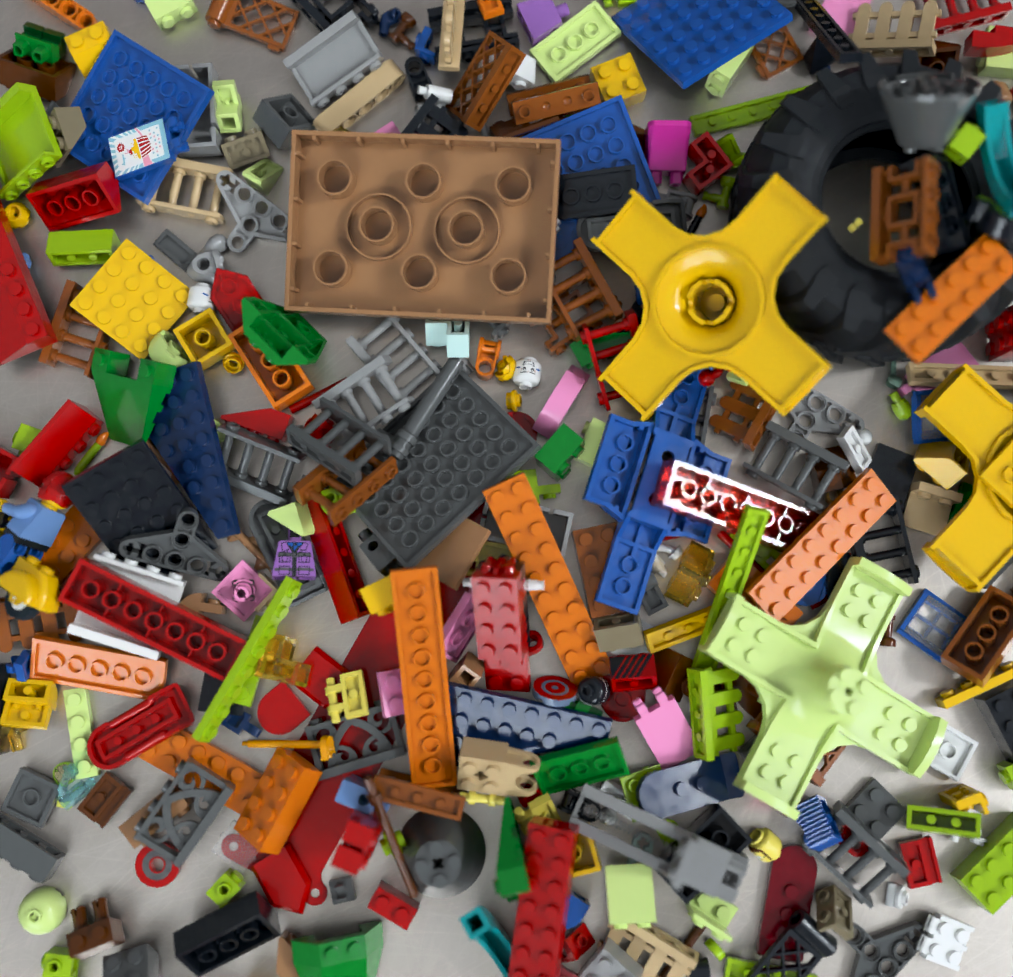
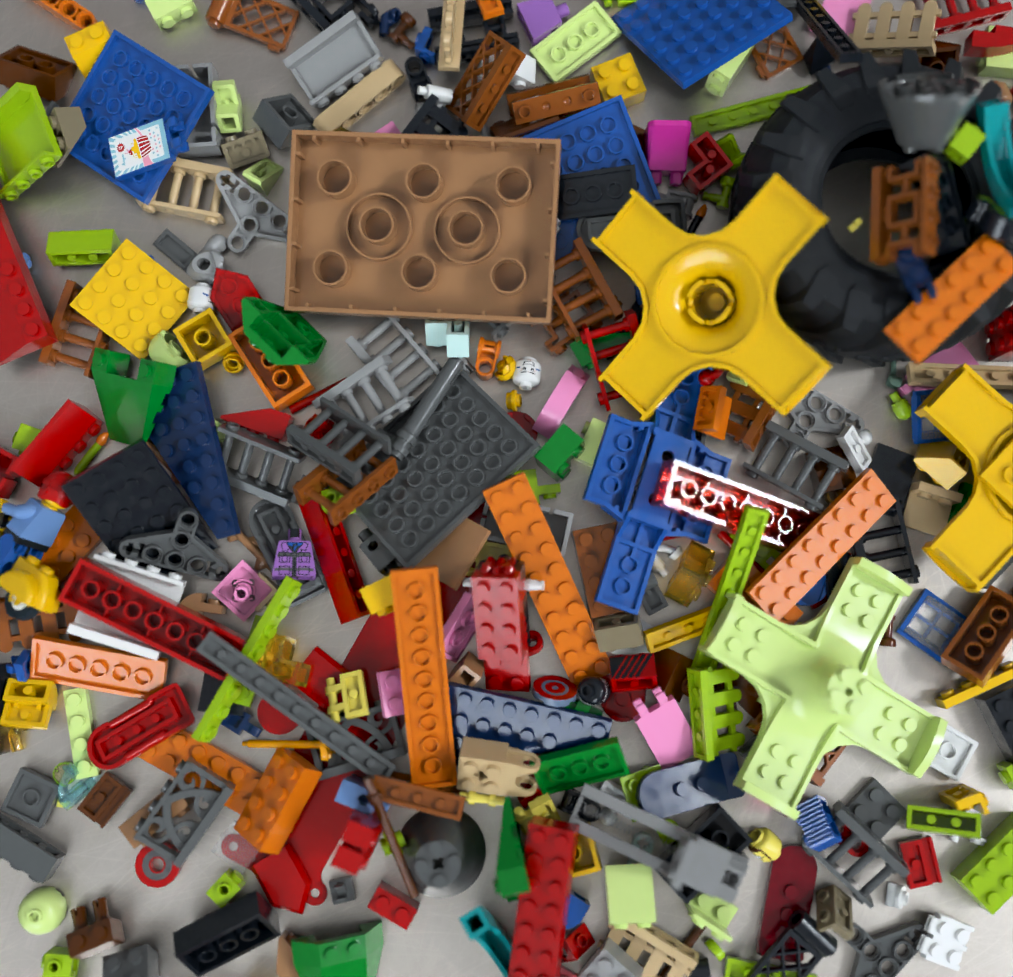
yellow plate [4,202,31,229] -> none
green hips [13,21,67,64] -> none
red slope [25,161,121,232] -> none
yellowish green slope [267,502,315,536] -> none
none -> dark grey plate [196,630,396,779]
none -> orange bracket [693,385,732,440]

